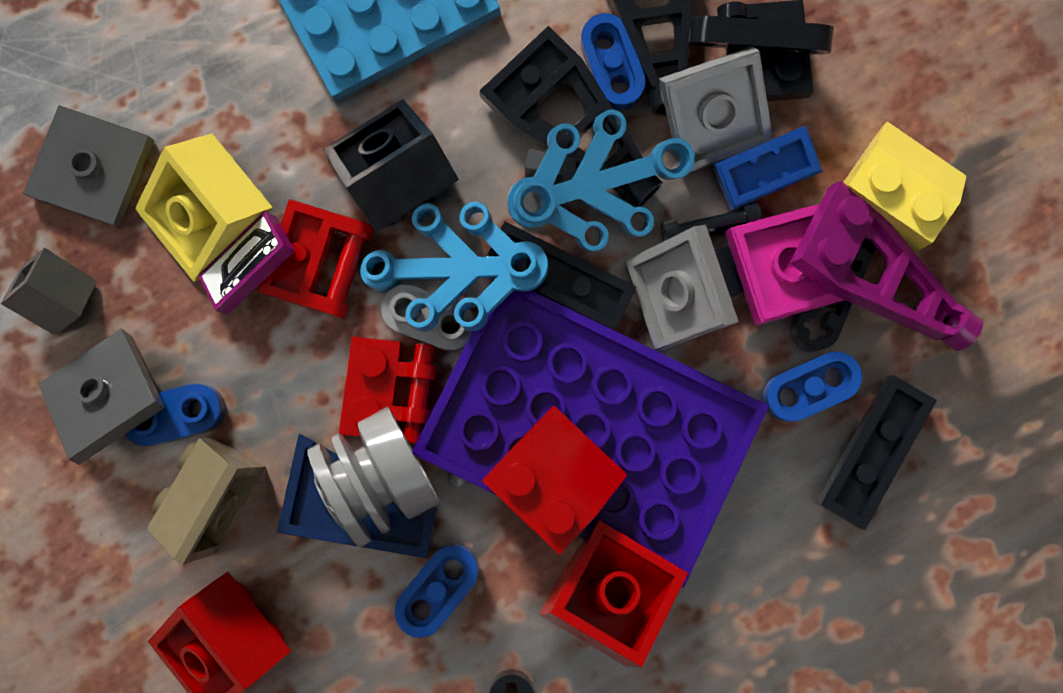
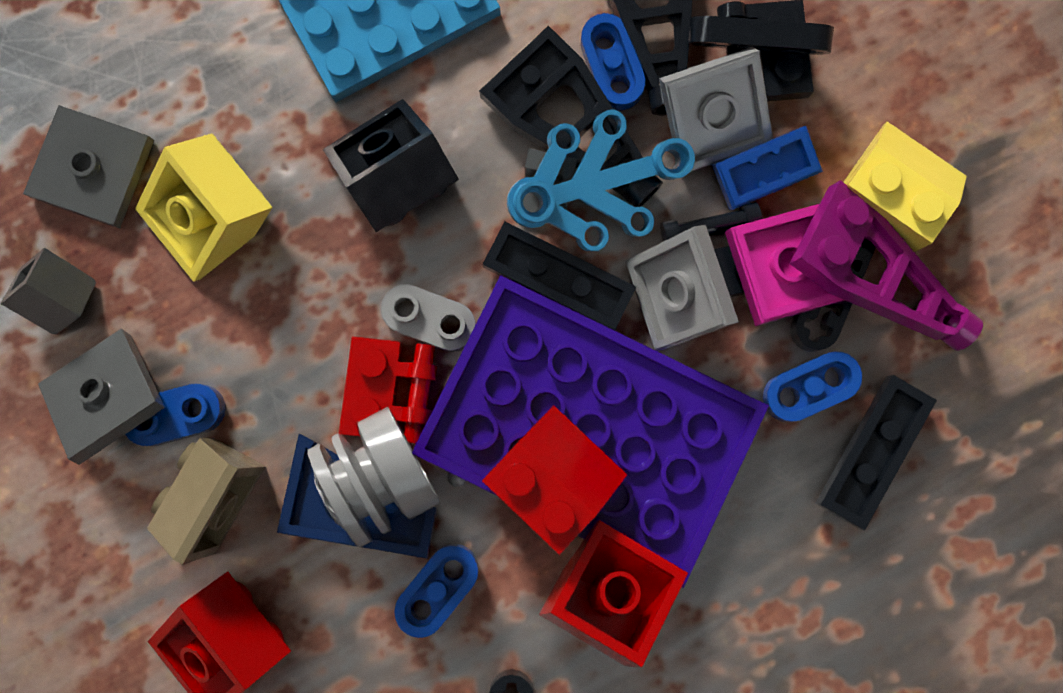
tile [198,211,295,315] -> none
red plate [258,199,374,320] -> none
dark azure plant [360,202,549,332] -> none

